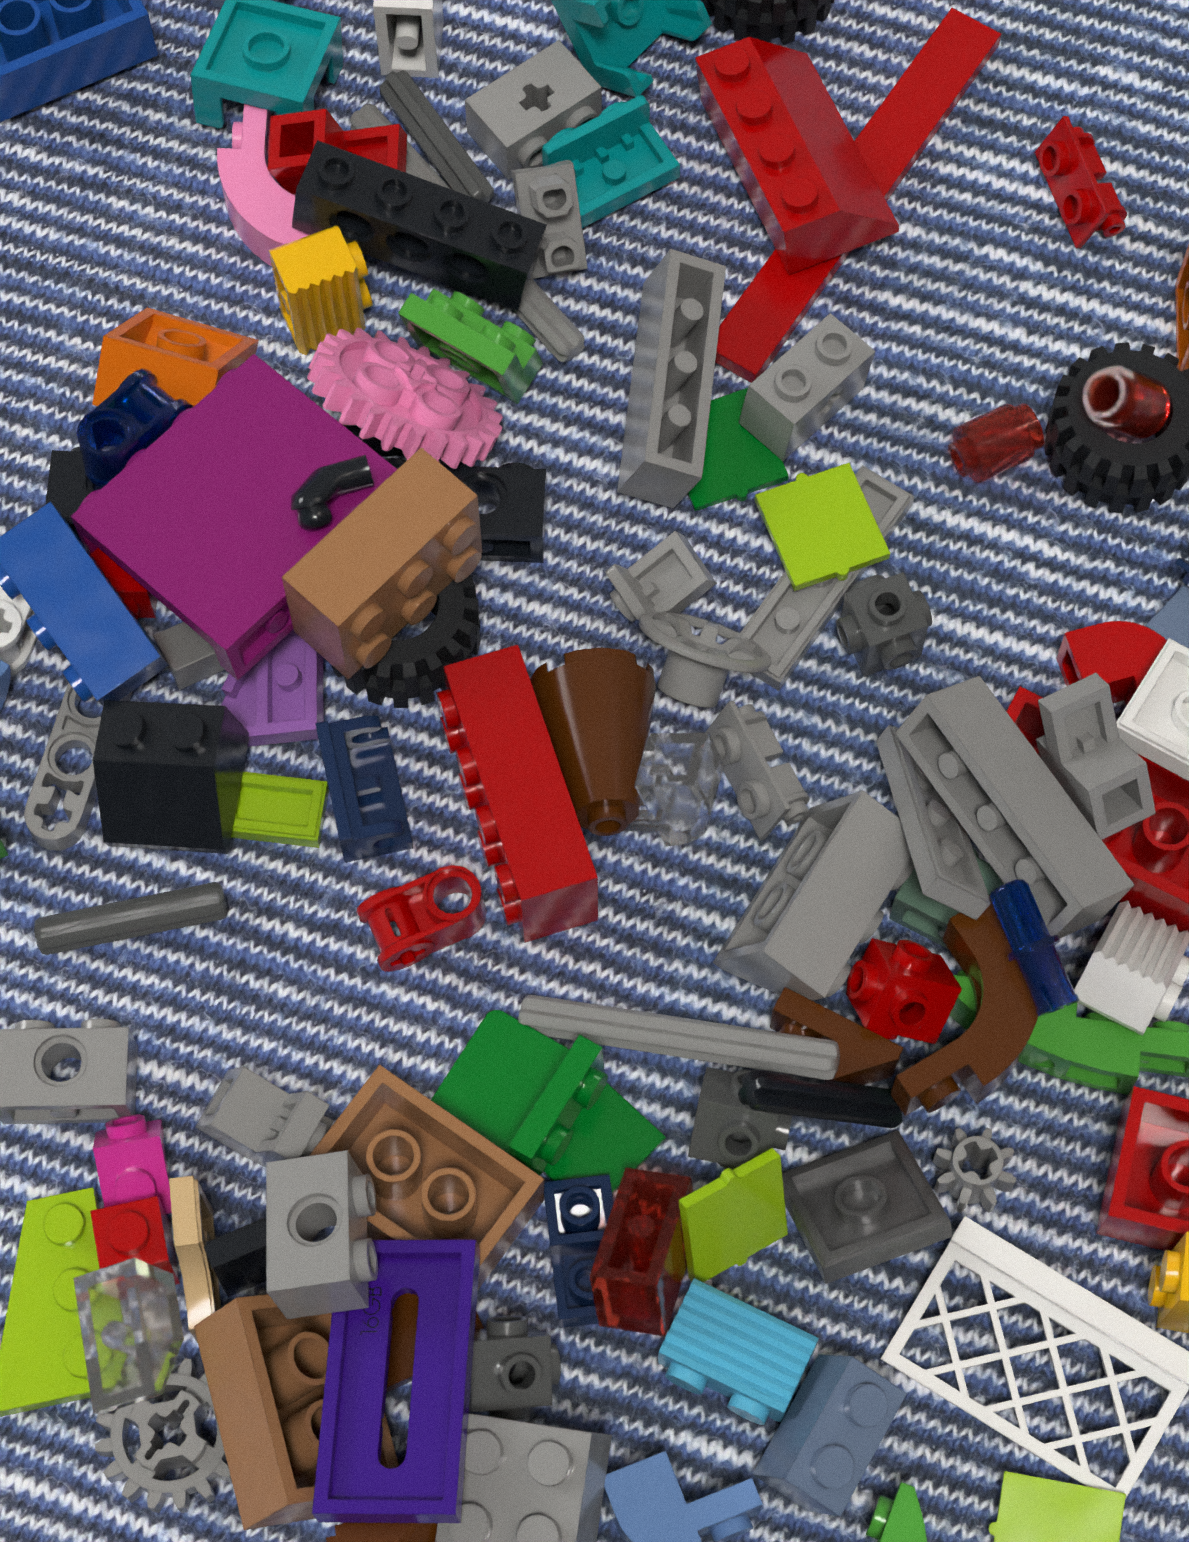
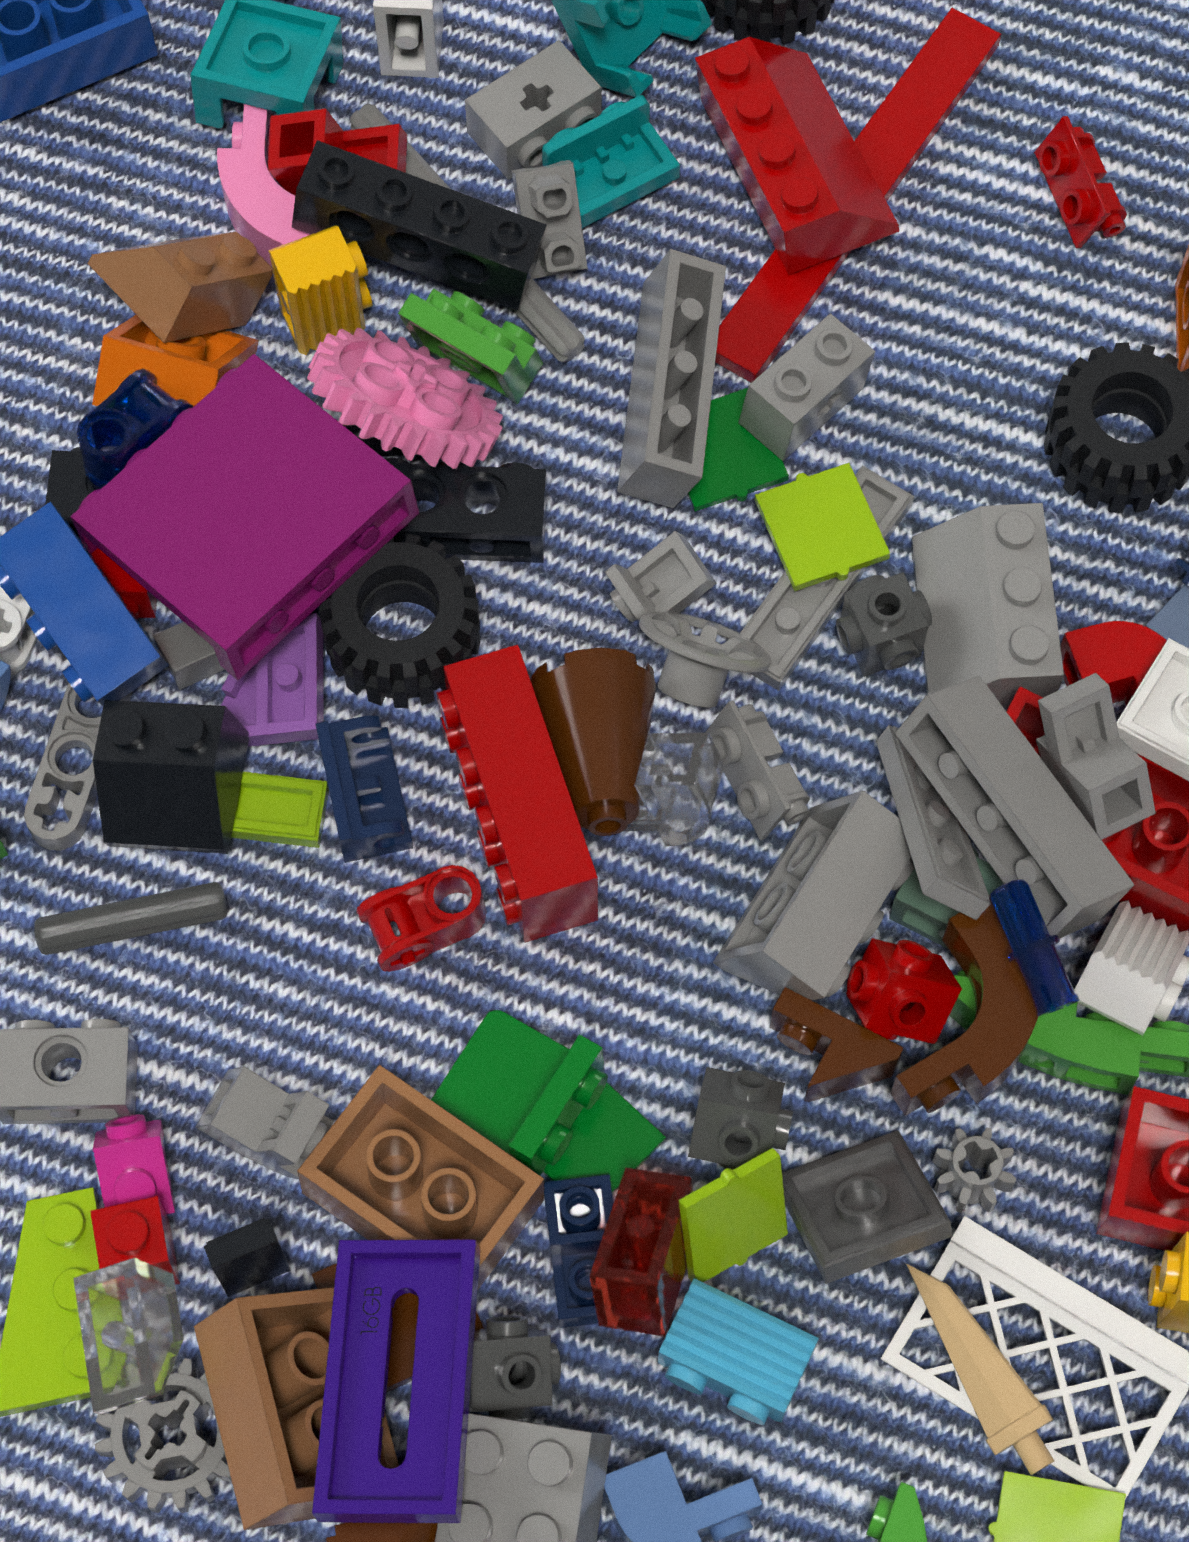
tan tile [169,1176,221,1343] -> none
light grey brick [266,1150,378,1319] -> none
medium nougat brick [282,447,482,680] -> none
black arm [291,455,374,530] -> none
dark grey axle [379,71,494,203] -> none
light grey axle [519,995,840,1080] -> none
black axle [738,1070,903,1128] -> none
sand blue brick [752,1354,907,1517] -> none
clear red brick [948,403,1044,483] -> none
clear red brick [1082,366,1170,438] -> none
none -> medium nougat slope [88,231,273,343]
none -> tan bar [906,1264,1055,1475]
none -> light grey slope [911,503,1064,708]

